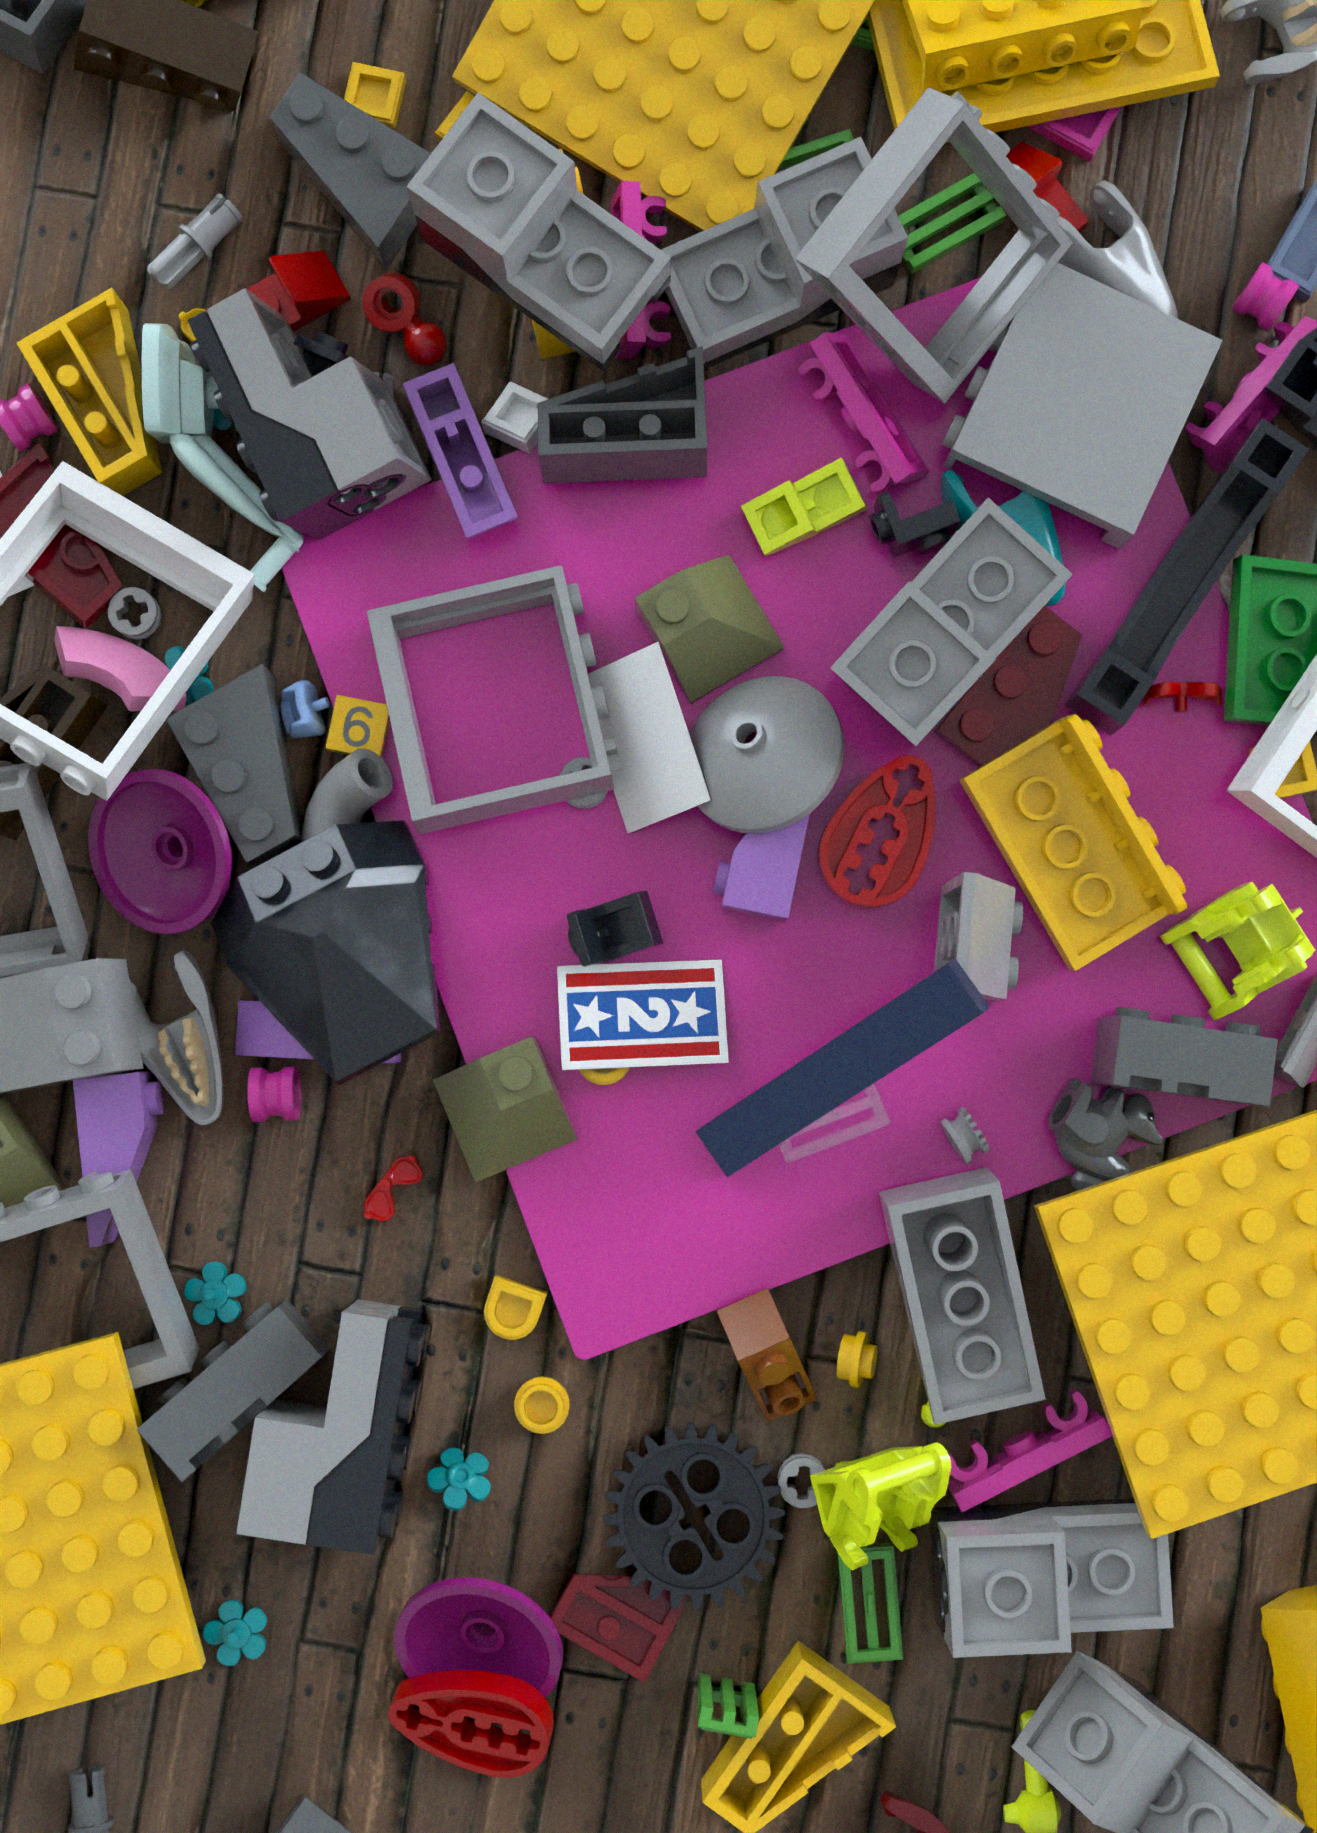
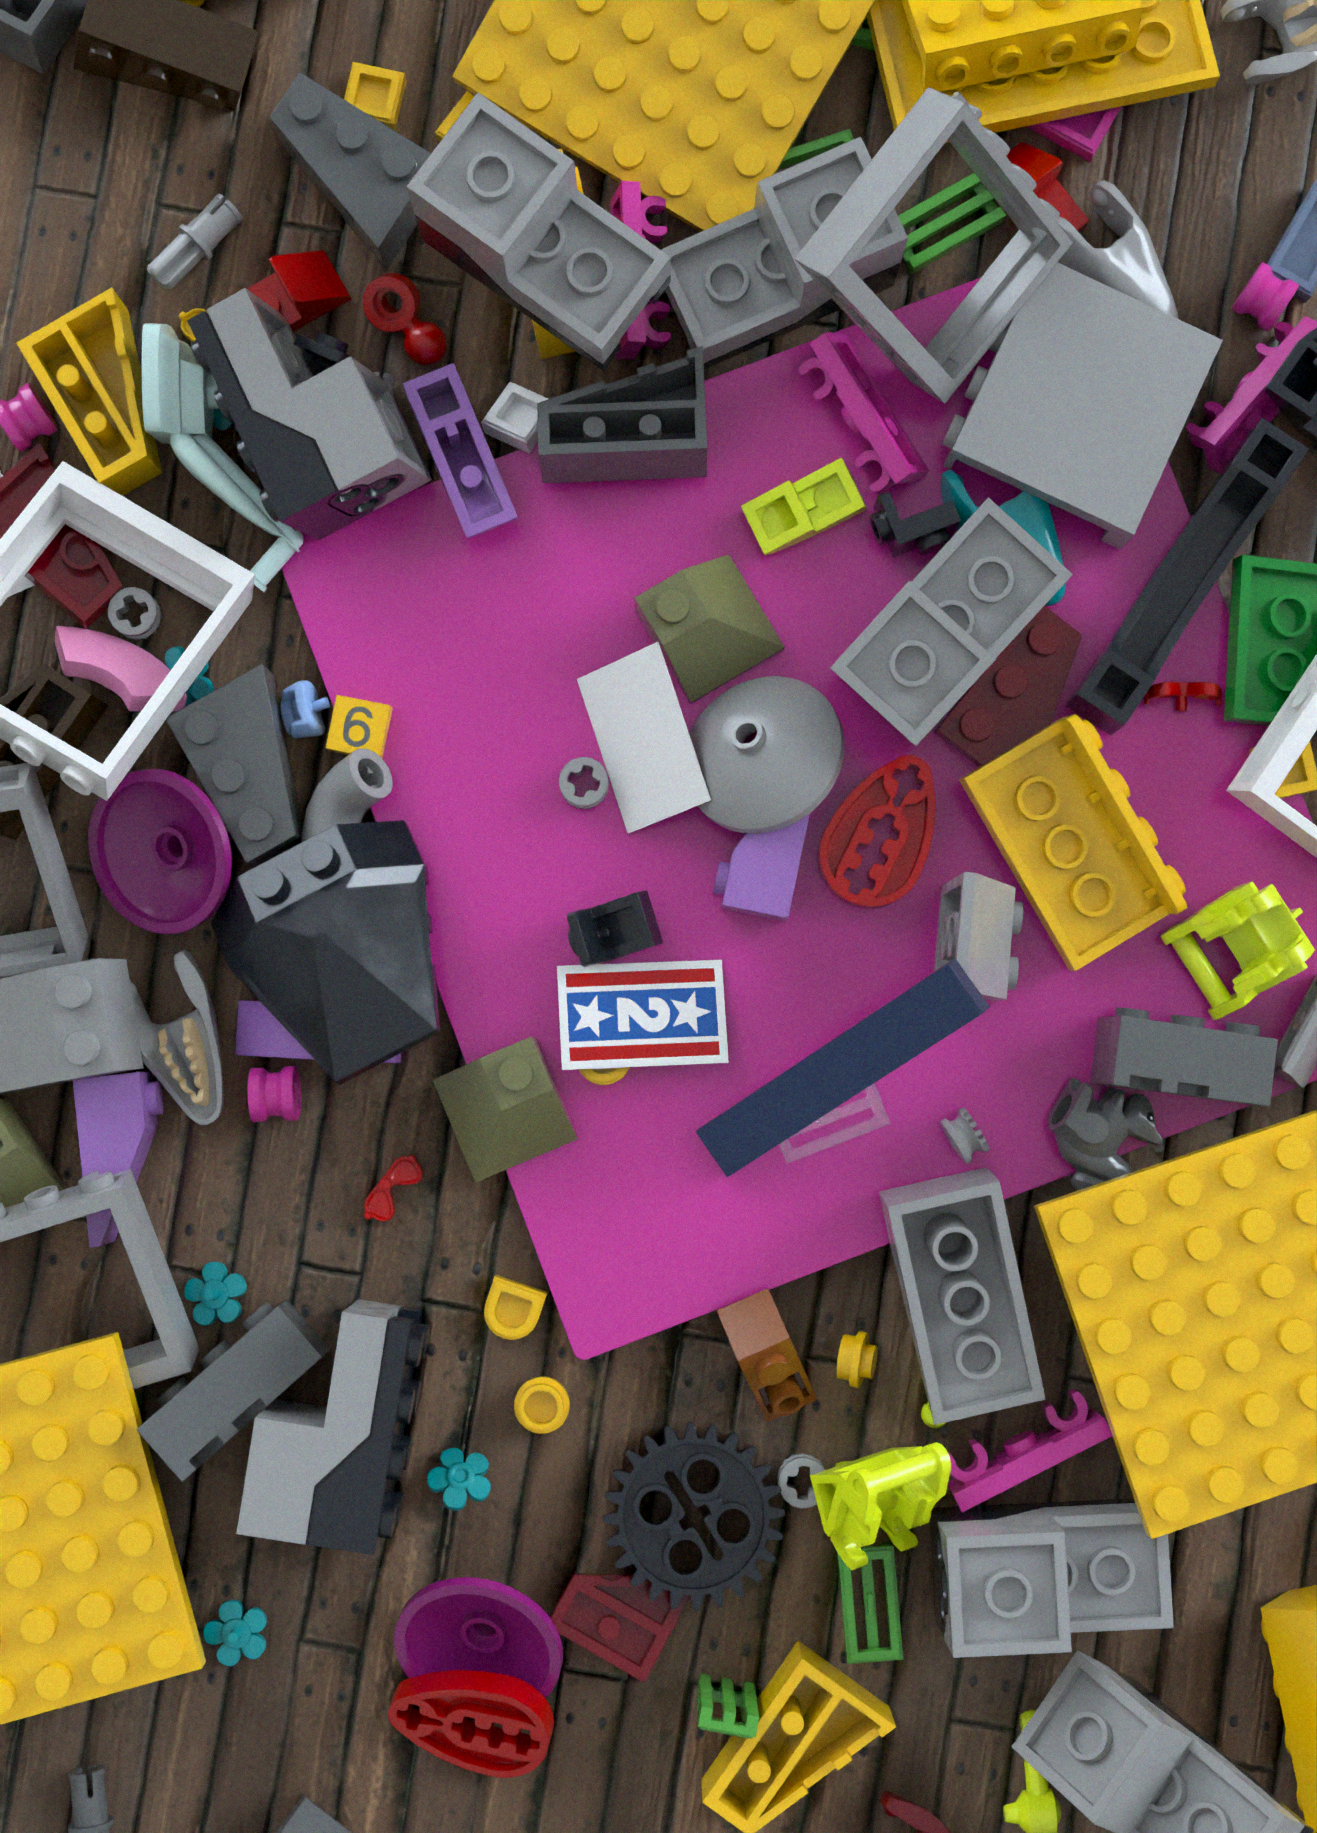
light grey window [367,565,621,835] -> none

